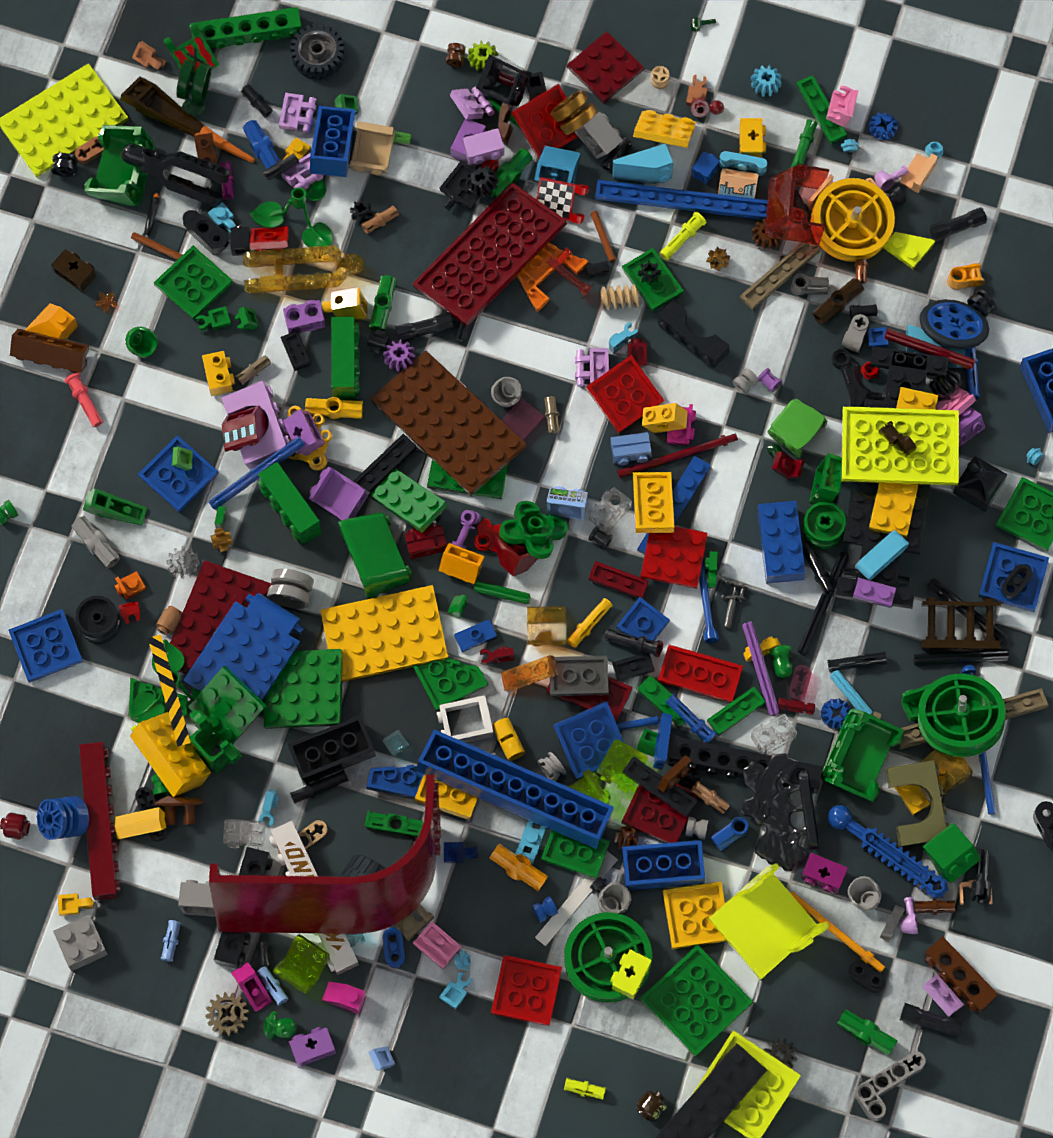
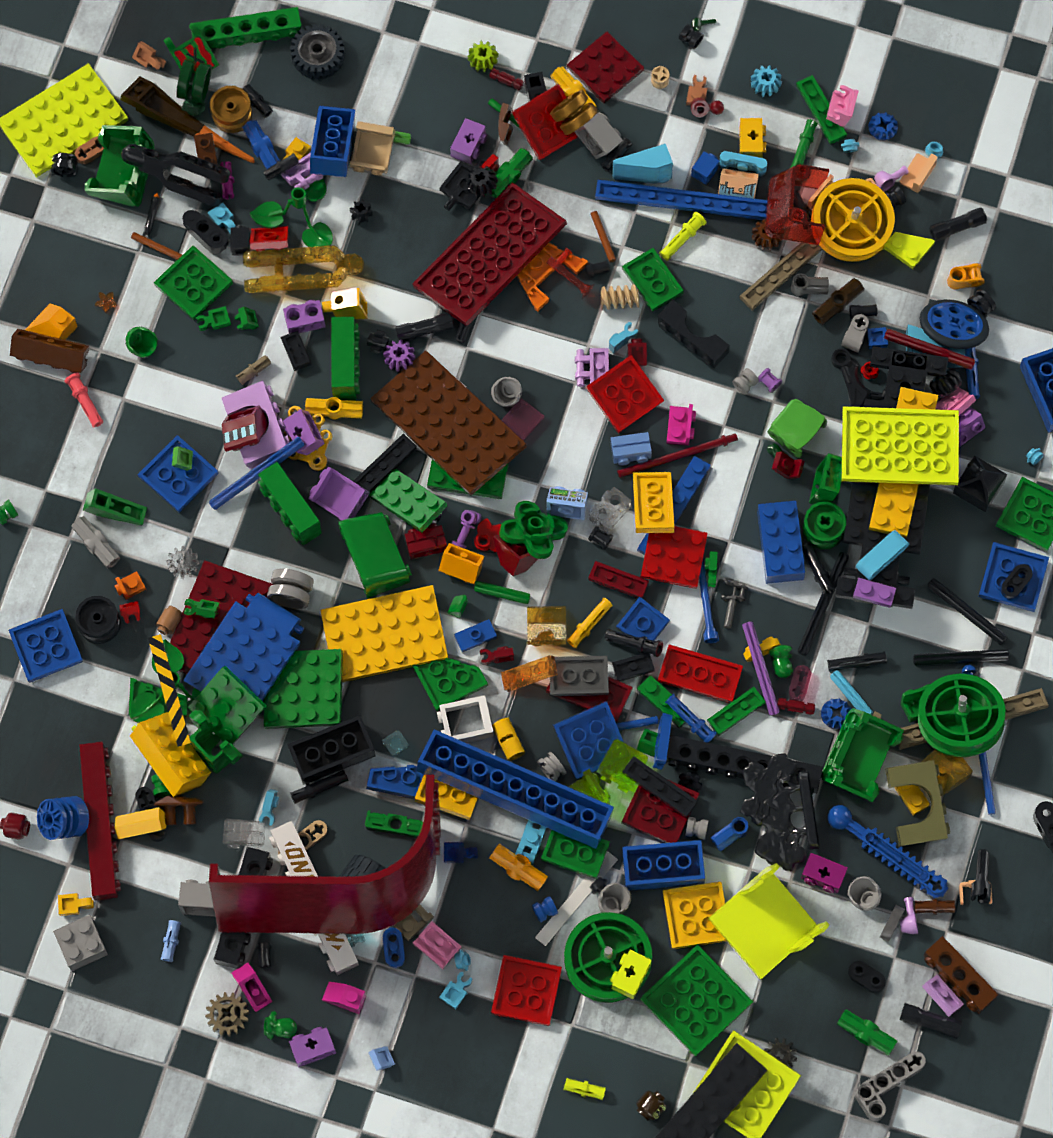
dark brown brick [51,249,96,292] -> none
yellow brick [202,351,235,396] -> none
pearl gold gear [210,527,233,552] -> none
green tile [214,506,227,530] -> none
light blue pin [257,966,289,1006] -> none
clear neon green bracket [273,934,330,994] -> none
lavender plate [279,93,317,133] -> none
green slope [335,94,358,114] -> none
medium nougat pin [361,205,399,234] -> none
green piece [369,275,397,332] -> none
reddish brown wheel [446,42,466,67] -> none
lavender plate [450,86,494,120] -> none
lavender brick [463,128,505,165] -> none
black window [476,54,532,107] -> none
dark azure slope [534,146,581,184] -> none
flag [537,177,589,224] -> none
dark tan axle [544,396,560,434] -> none
reddish brown gear [614,826,639,849] -> none
yellow plate [633,110,696,148] -> none
black gear [638,260,661,285] -> none
yellow brick [642,403,688,433] -> none
reddish brown plate [658,755,691,793] -> none
medium nougat pin [691,781,730,814] -> none
pearl gold gear [706,246,731,271] -> none
clear brick [751,714,797,755] -> none
light orange bar [791,891,885,973] -> none
dark orange pin [854,259,869,284] -> none
dark brown connector [879,421,917,456] -> none
dark brown fence [921,598,1001,650] -> none
green slope [923,823,981,883] -> none
none -> green plate [184,599,220,618]
none -> pearl gold wheel [210,86,252,133]
none -> yellow piece [551,67,597,108]
none -> black wheel [679,24,704,49]

